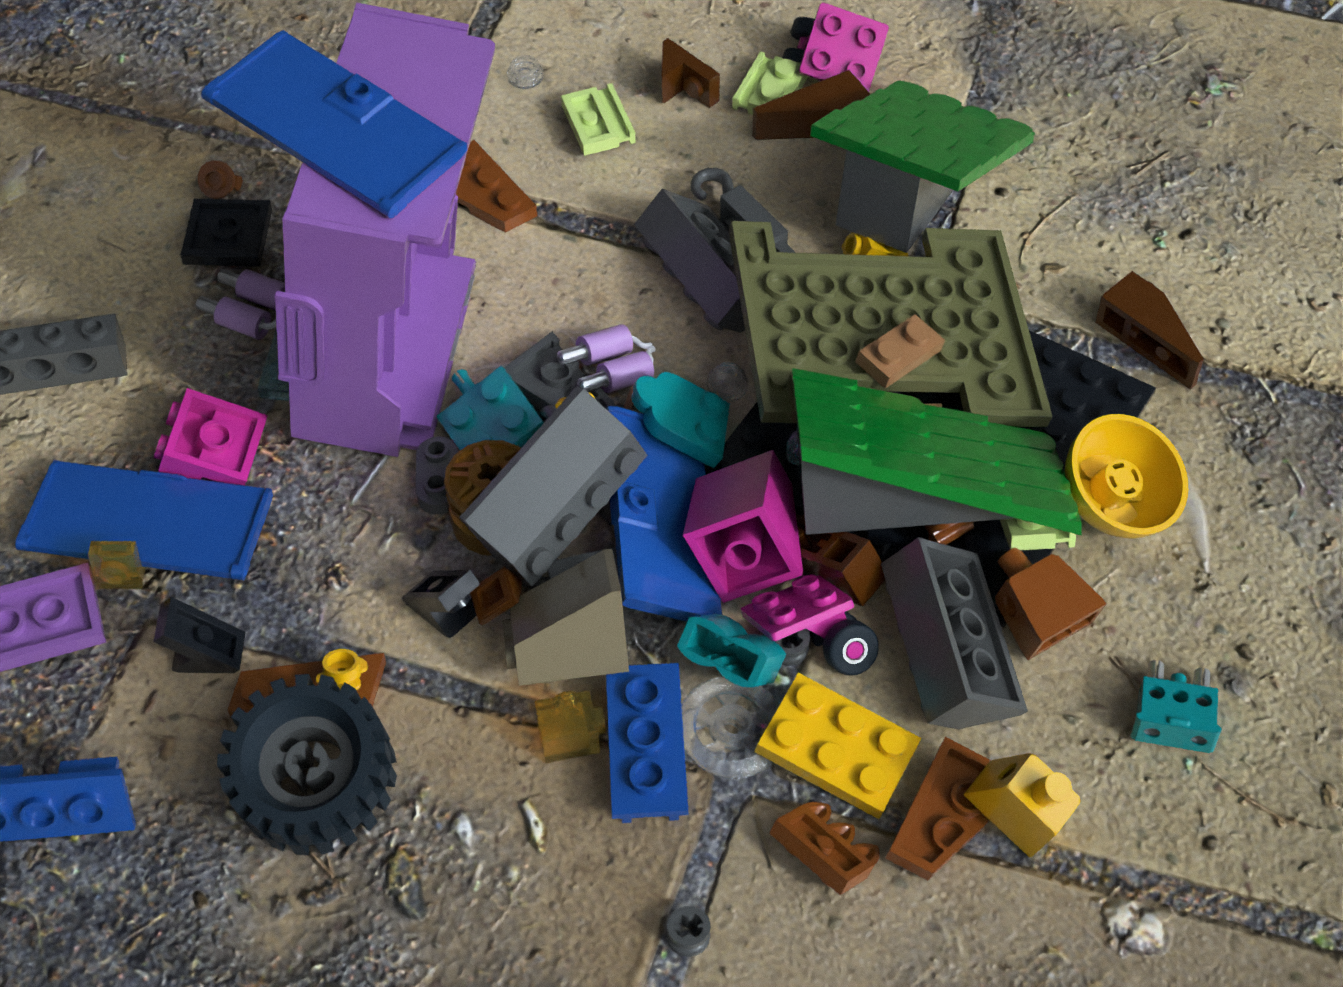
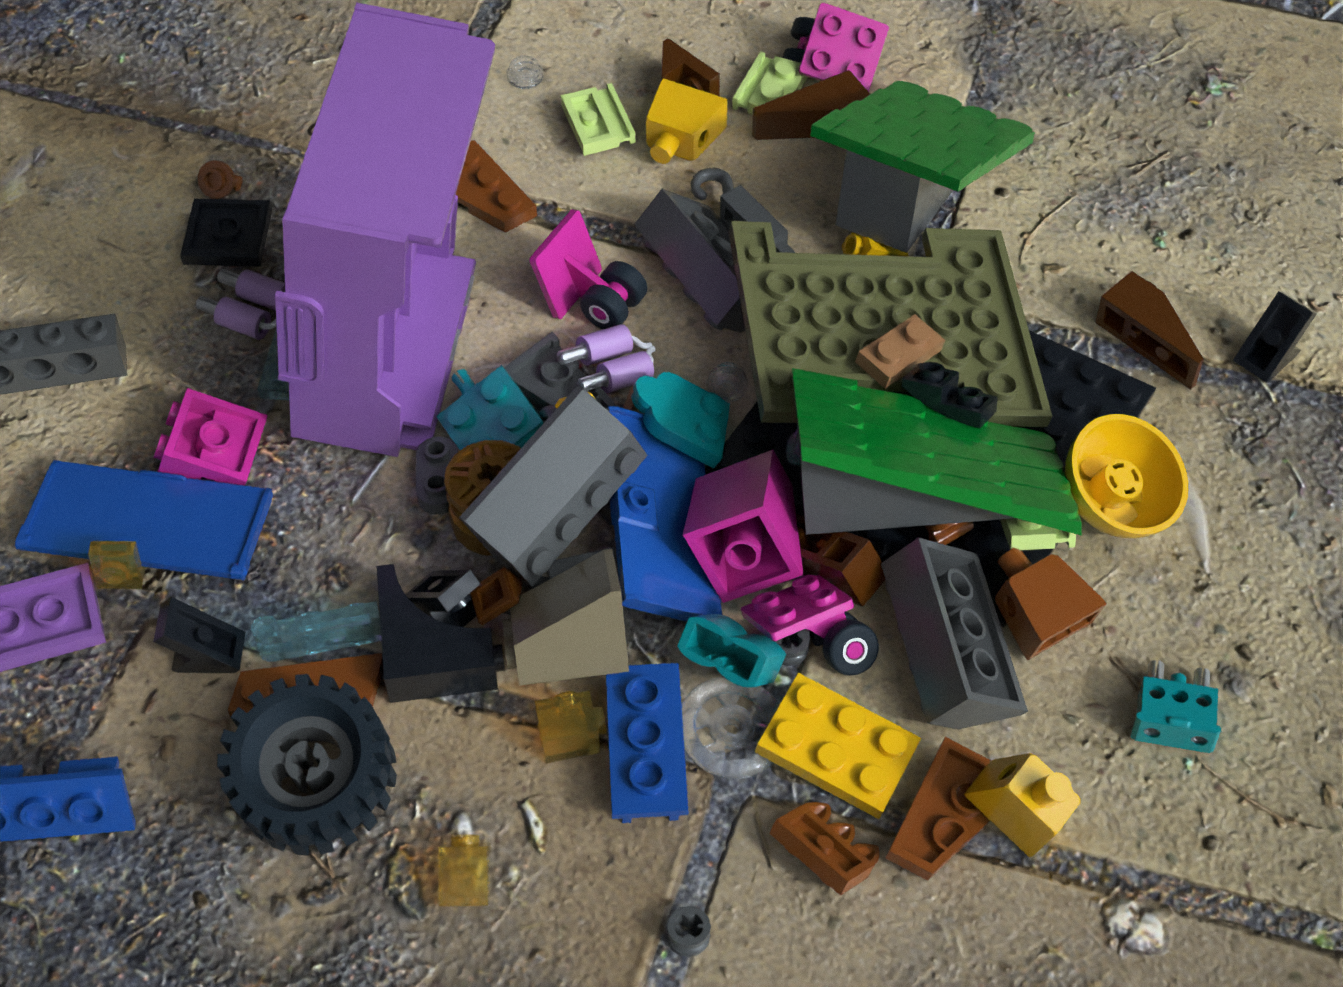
blue door [201,30,467,219] -> none
yellow plate [316,649,368,690] -> none
none -> clear light blue plate [251,601,382,662]
none -> black arch [376,564,505,703]
none -> clear yellow bracket [438,834,491,907]
none -> dark pink plate [529,209,647,329]
none -> yellow torso [646,78,727,164]
none -> black slope [902,362,998,429]
none -> black slope [1233,291,1317,383]

